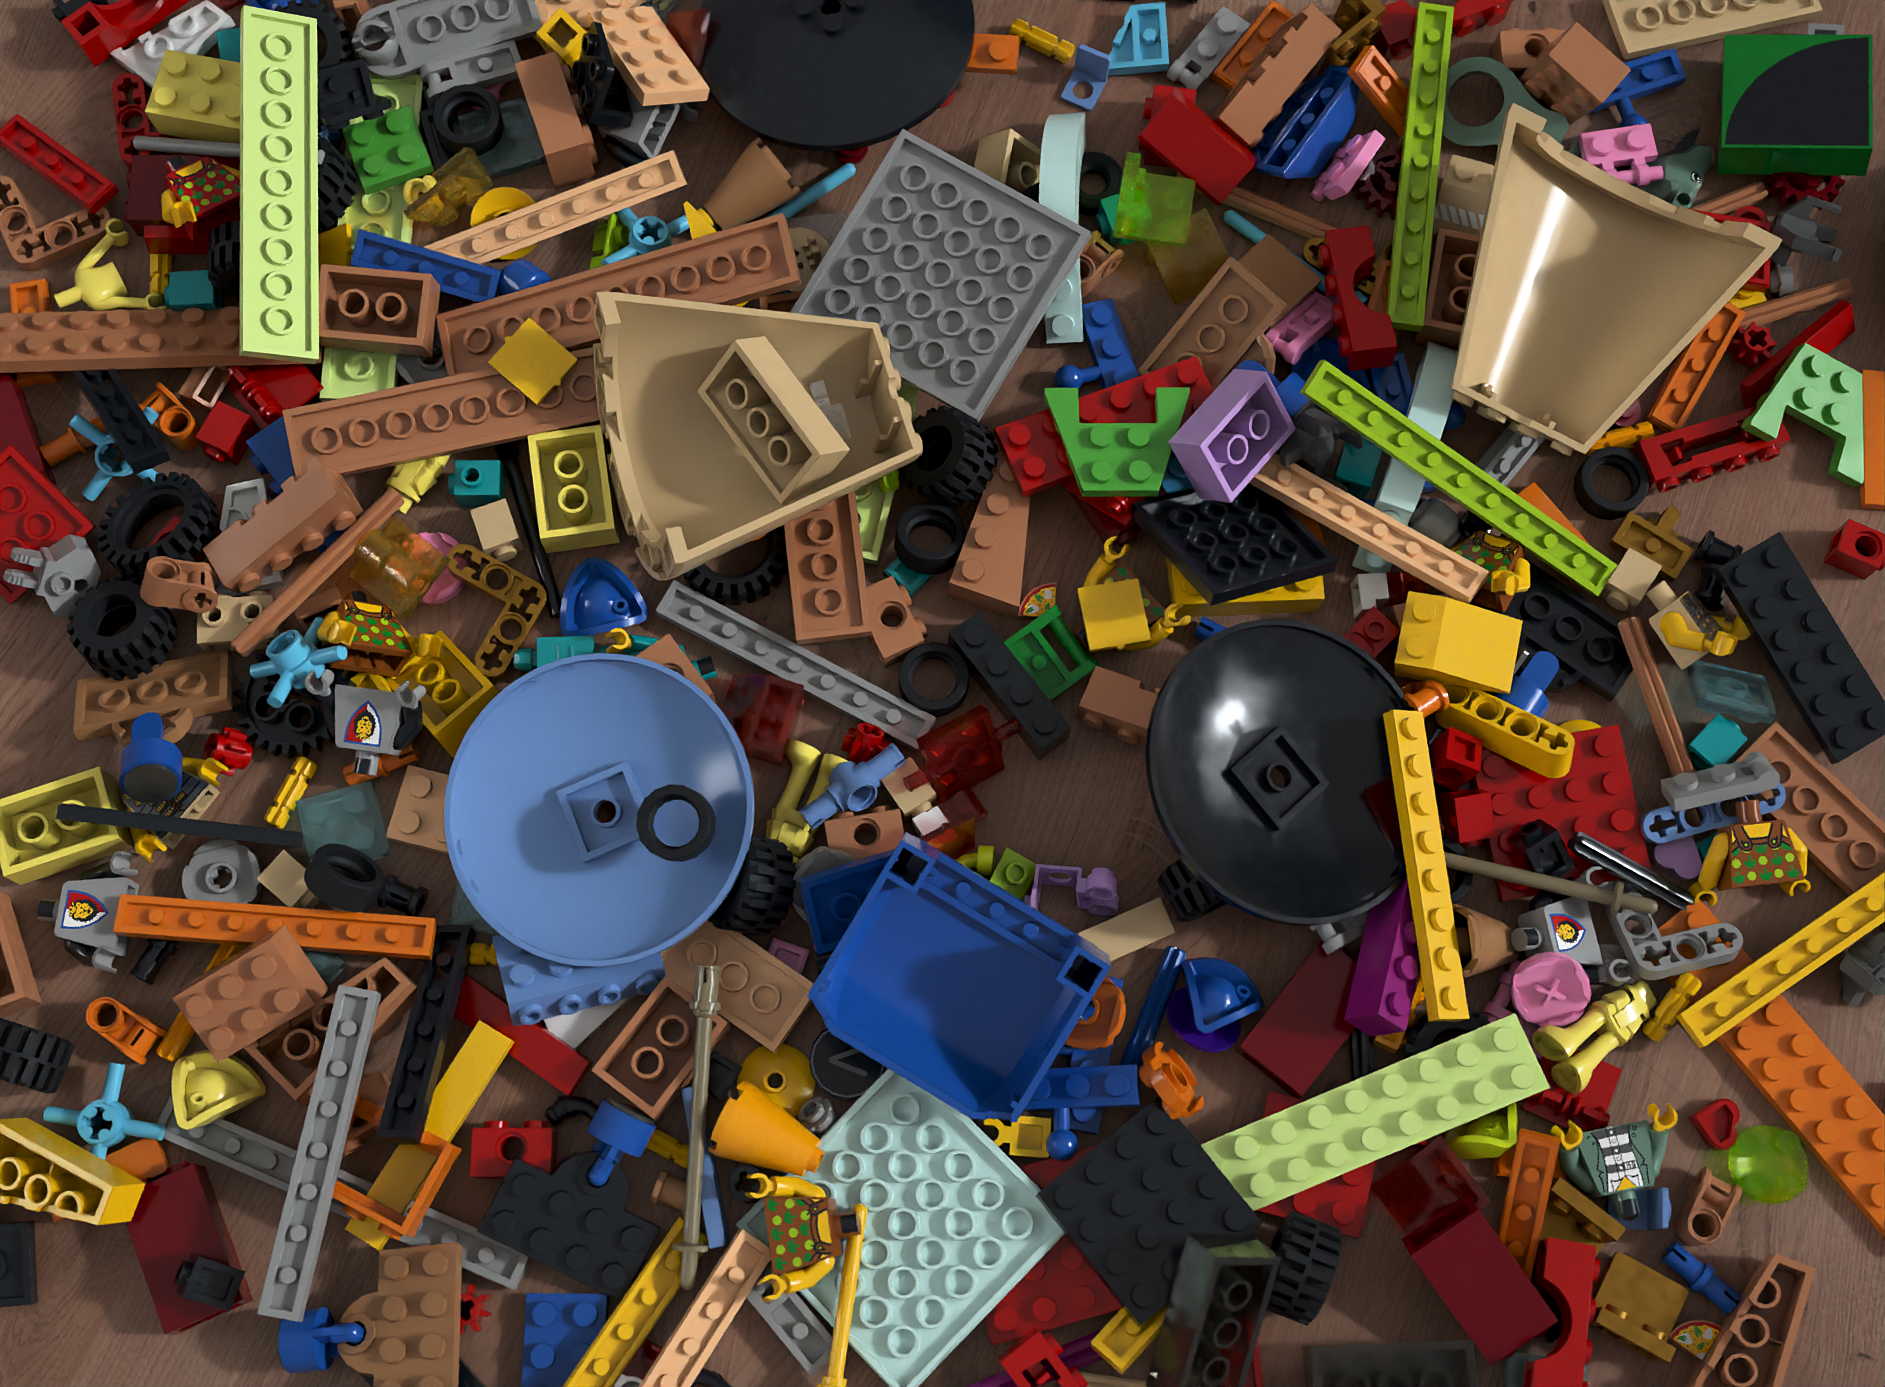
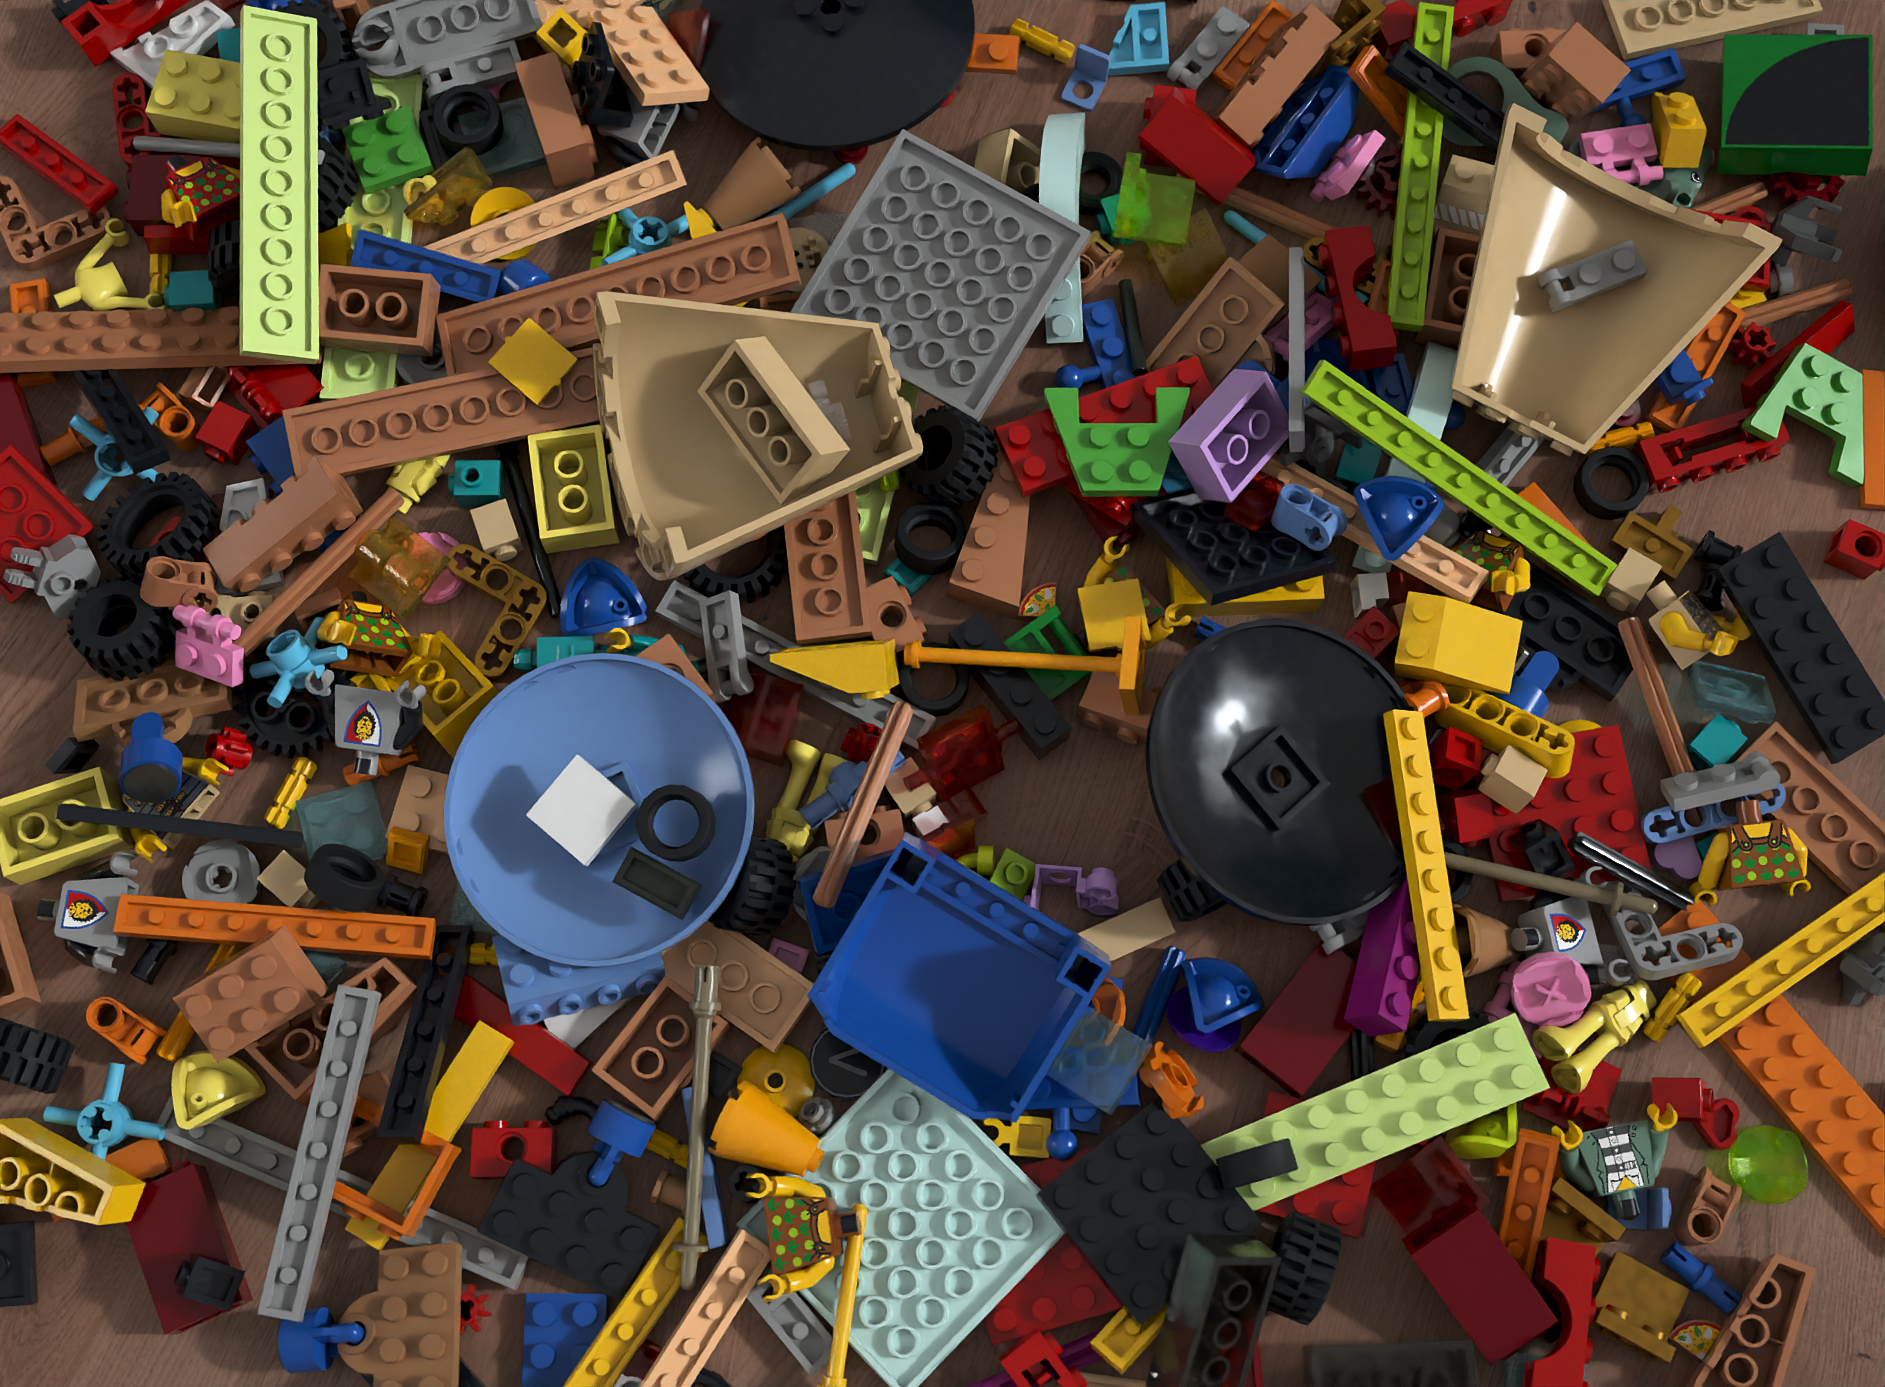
none -> black tile [45,737,100,774]
none -> bright pink plate [173,605,244,687]
none -> light orange tile [385,826,430,874]
none -> white tile [526,754,639,866]
none -> pearl dark grey tile [612,847,702,920]
none -> light grey plate [699,590,754,703]
none -> yellow slope [769,639,900,699]
none -> nougat axle [812,701,914,909]
none -> light orange tile [904,616,1146,716]
none -> clear light blue plate [1046,1006,1152,1115]
none -> pearl dark grey bar [1118,279,1147,376]
none -> black tyre [1216,1138,1298,1190]
none -> clear red bracket [1224,470,1285,532]
none -> medium blue piece [1271,484,1348,551]
none -> light grey tile [1289,247,1305,452]
none -> blue hat [1354,476,1444,561]
none -> black tile [1384,41,1505,154]
none -> tan brick [1478,745,1548,815]
none -> light grey plate [1537,240,1648,312]
none -> yellow hinge [1650,92,1707,168]
none -> red brick [1652,1077,1714,1122]
none -> blue bracket [1655,349,1714,407]

